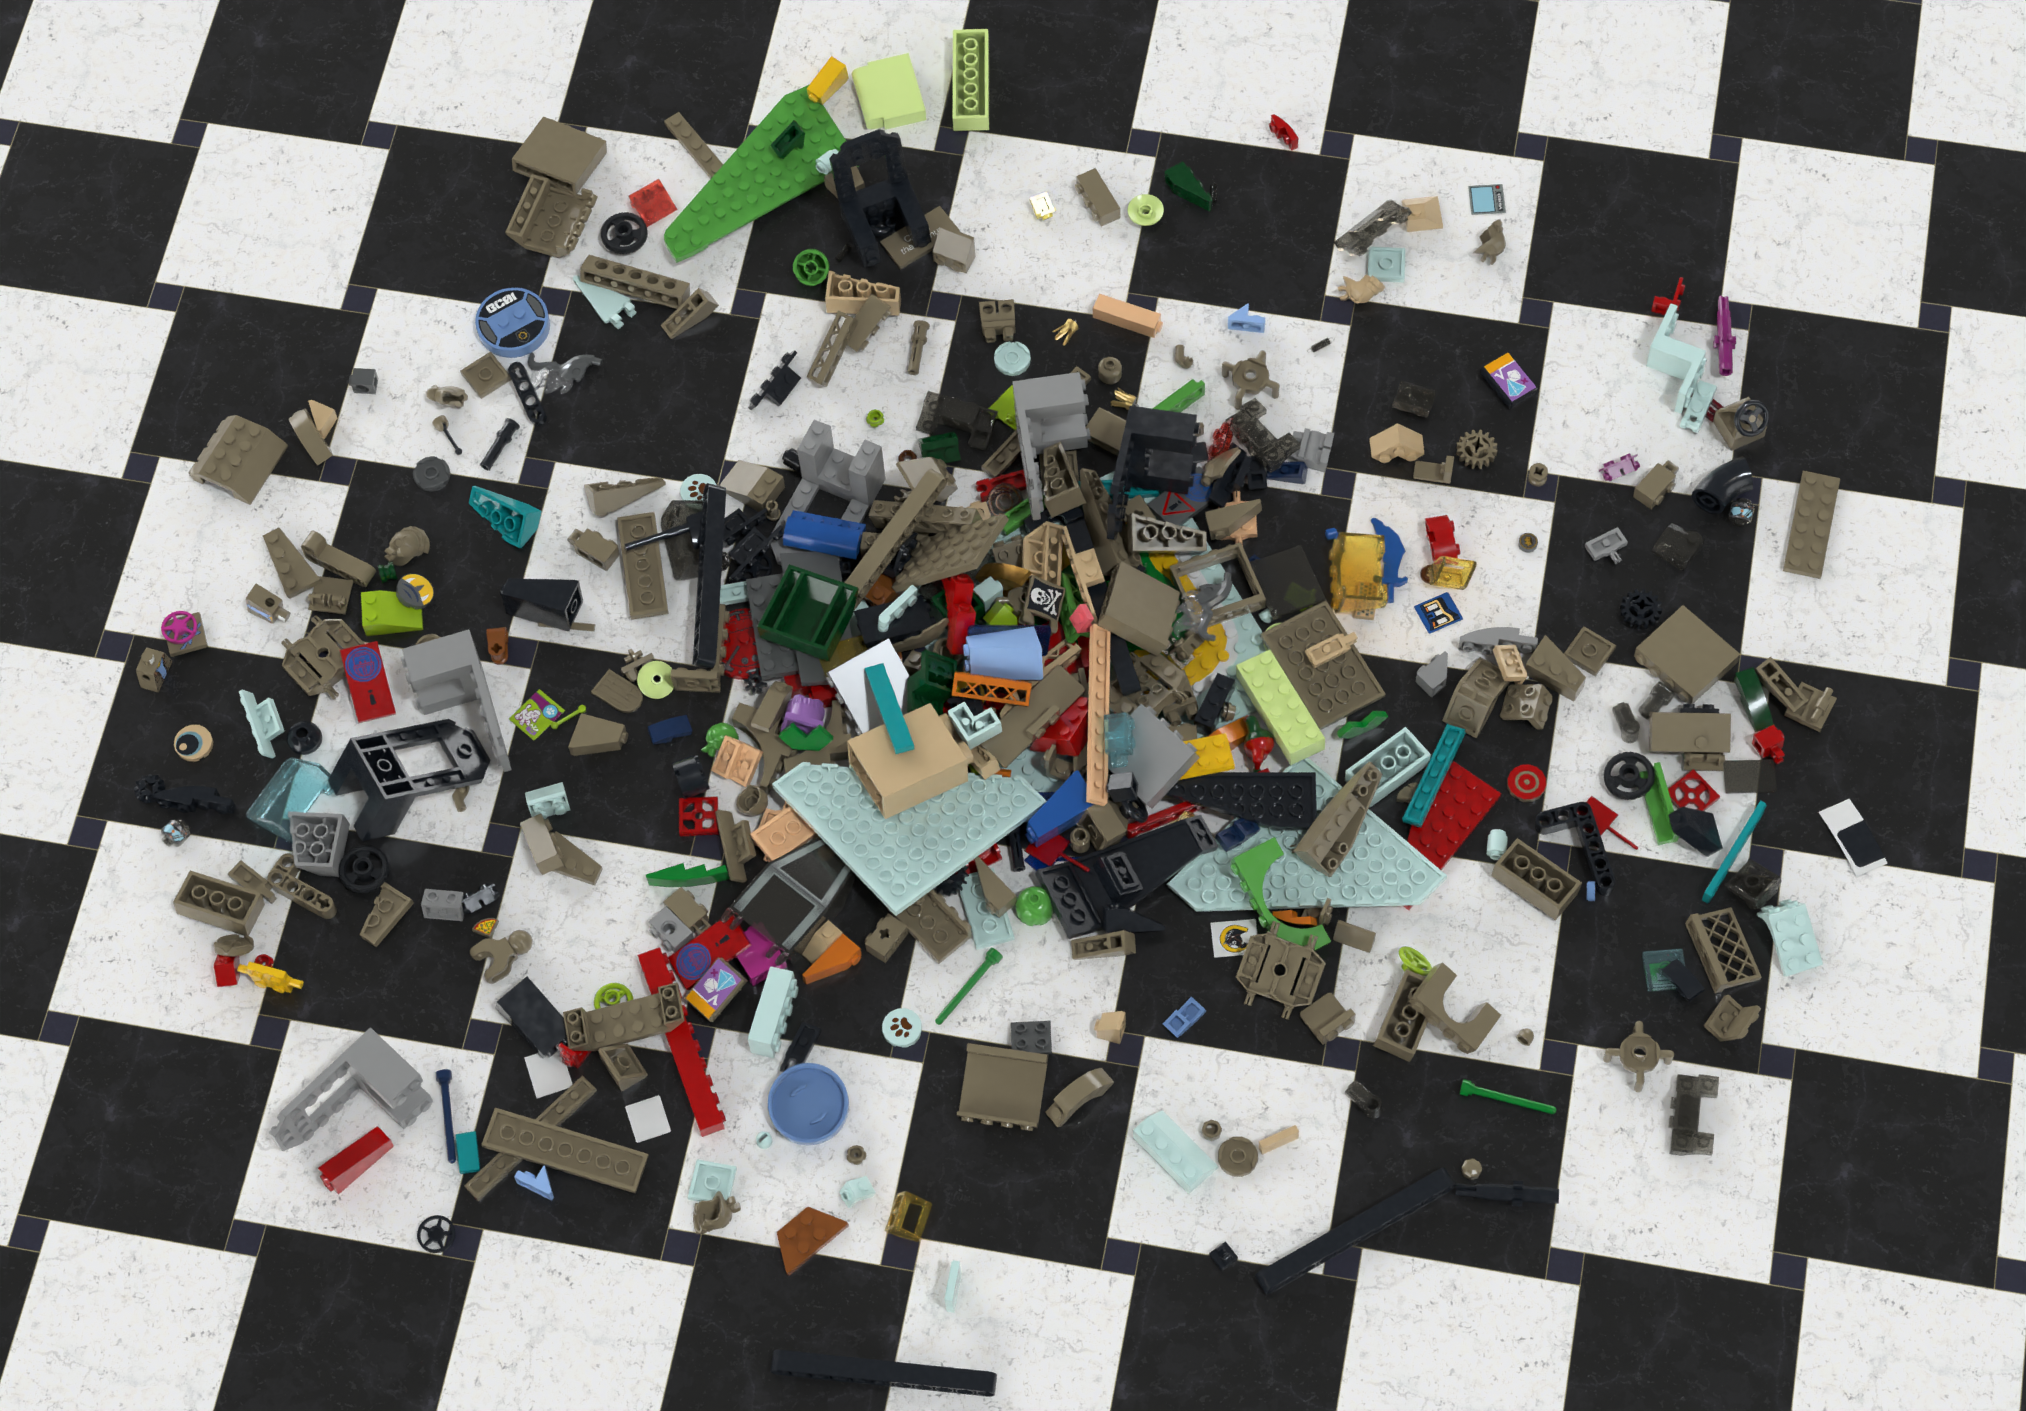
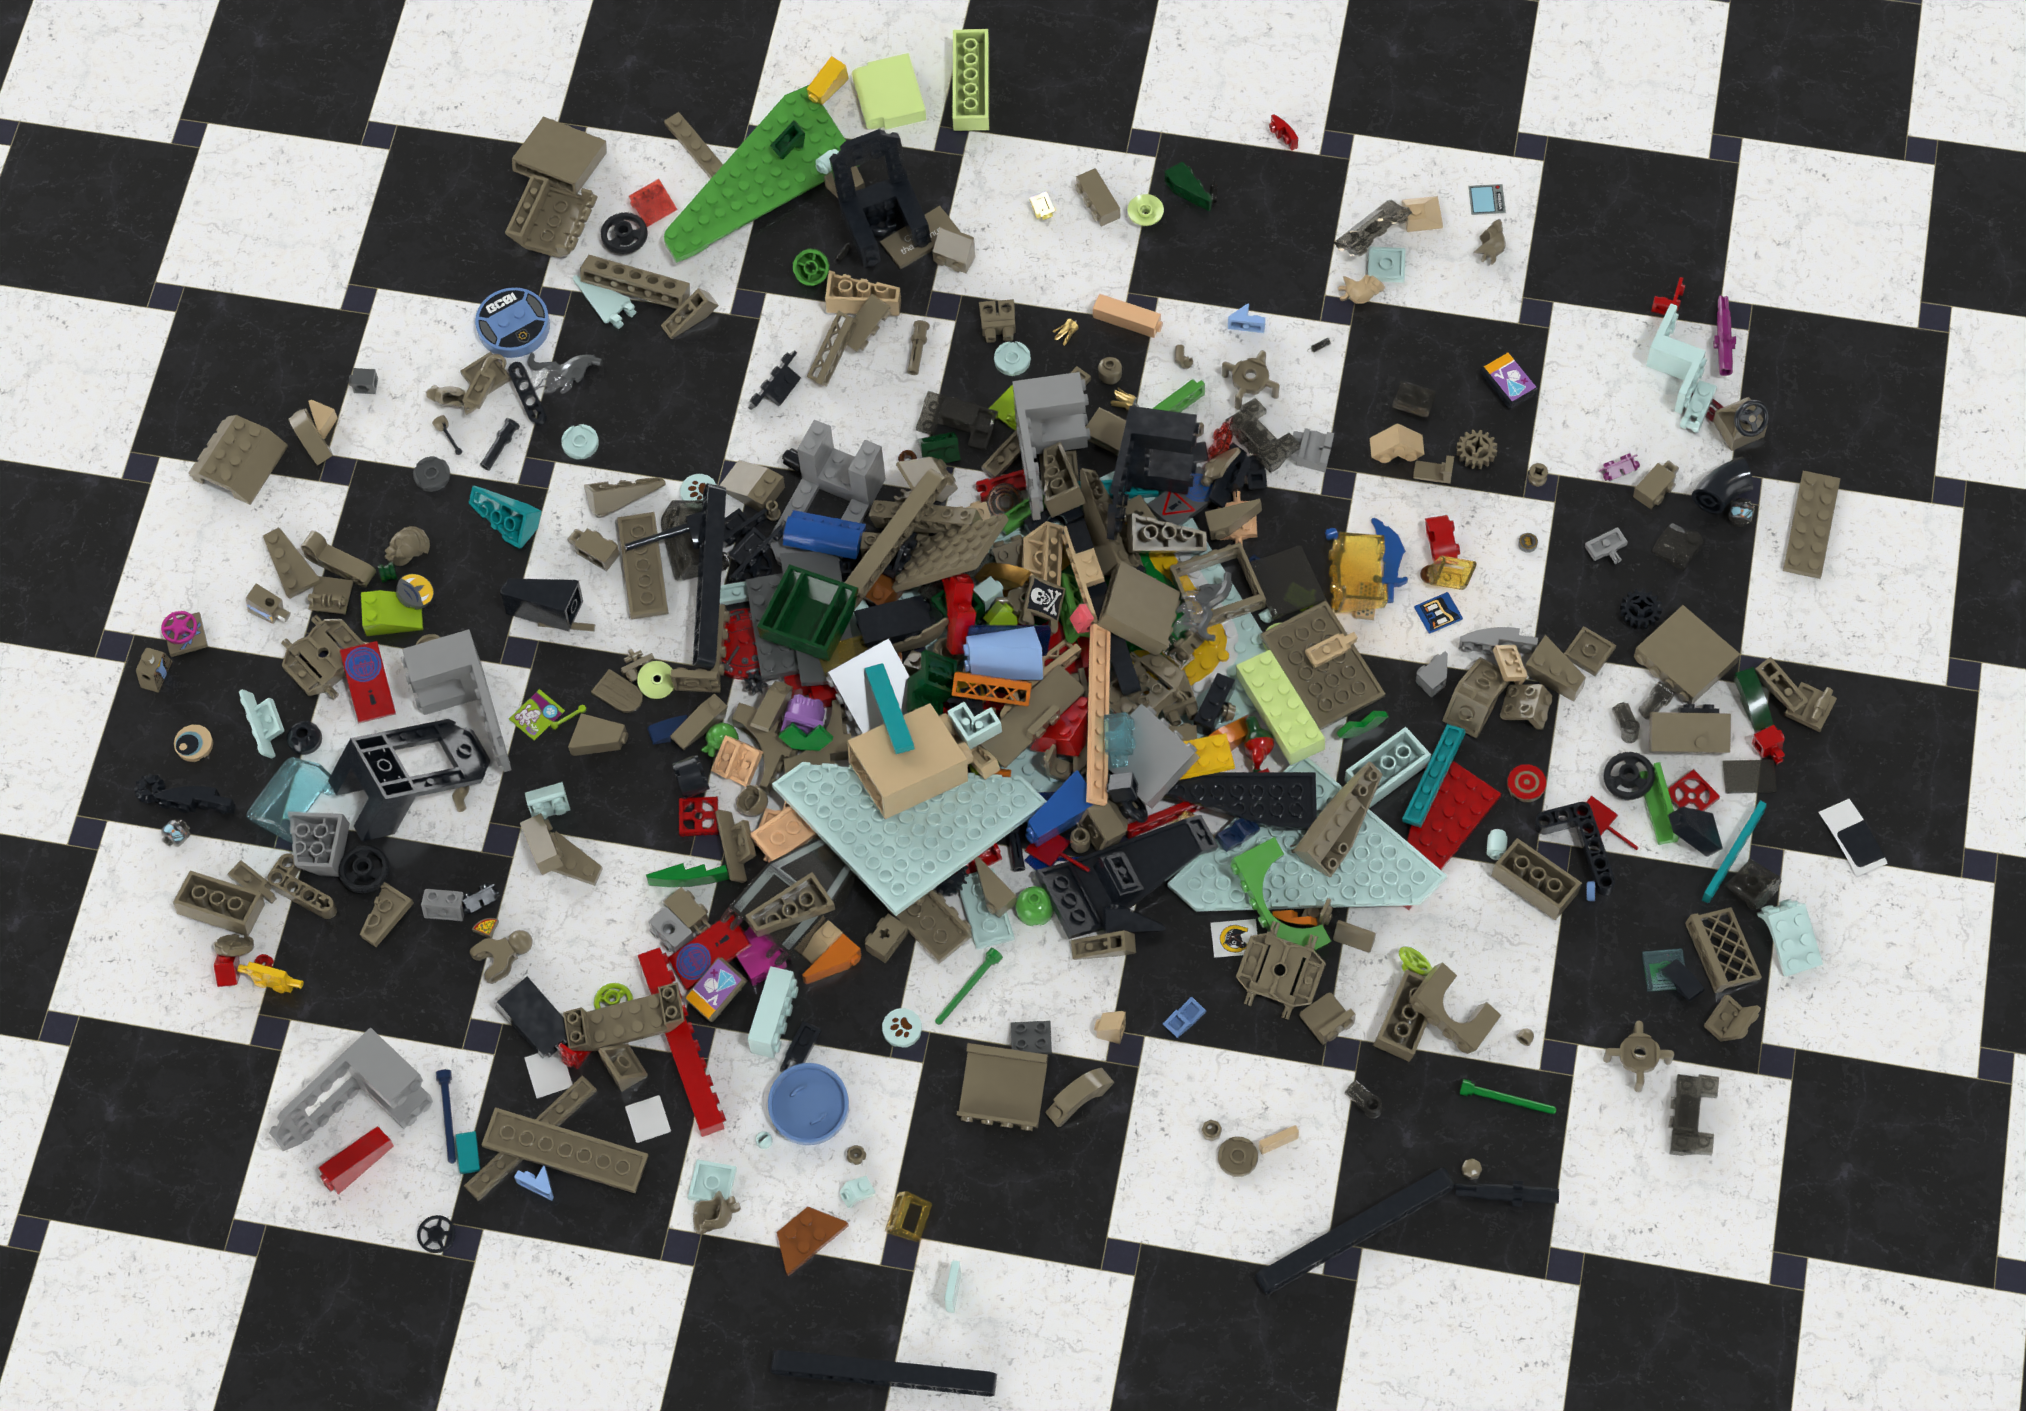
dark orange piece [487,627,508,665] -> none
lime plate [866,409,884,427] -> none
light aqua plate [877,585,918,632] -> none
light aqua slope [1133,1110,1218,1194] -> none
black tile [1209,1241,1238,1271] -> none
dark blue slope [1266,462,1308,484] -> none
dark tan tile [1397,783,1418,803] -> none
dark tan hinge [1683,752,1725,771] -> none
none -> dark tan plate [462,354,507,415]
none -> light aqua tile [562,424,599,459]
none -> dark tan slope [671,694,728,750]
none -> dark tan wedge [746,872,835,937]

